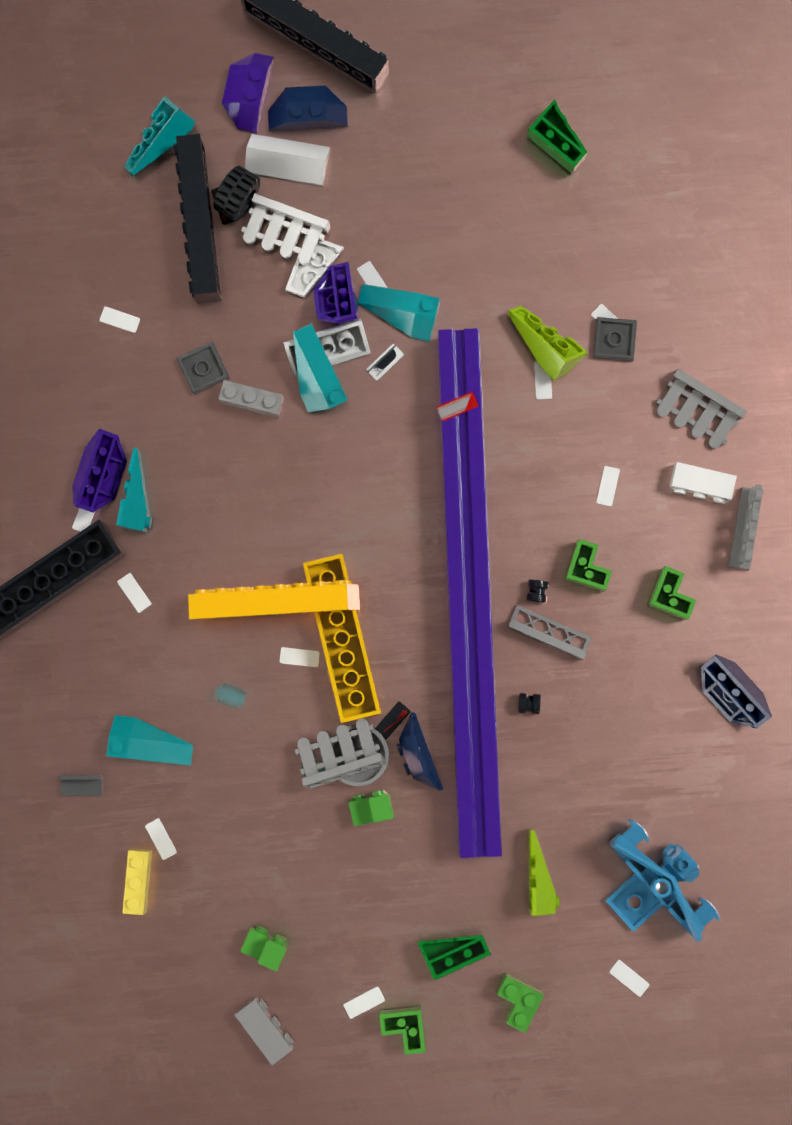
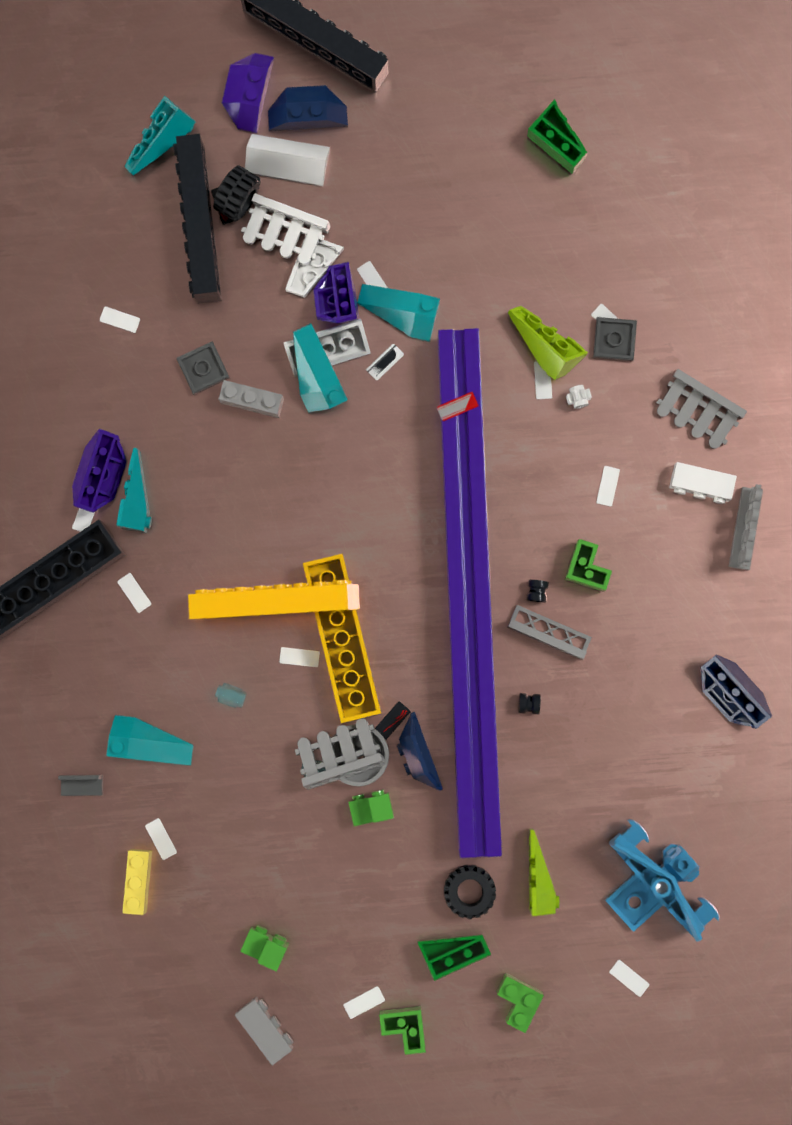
bright green brick [648,566,696,620] -> none
none -> black tyre [444,865,496,919]
none -> white gear [566,385,592,409]

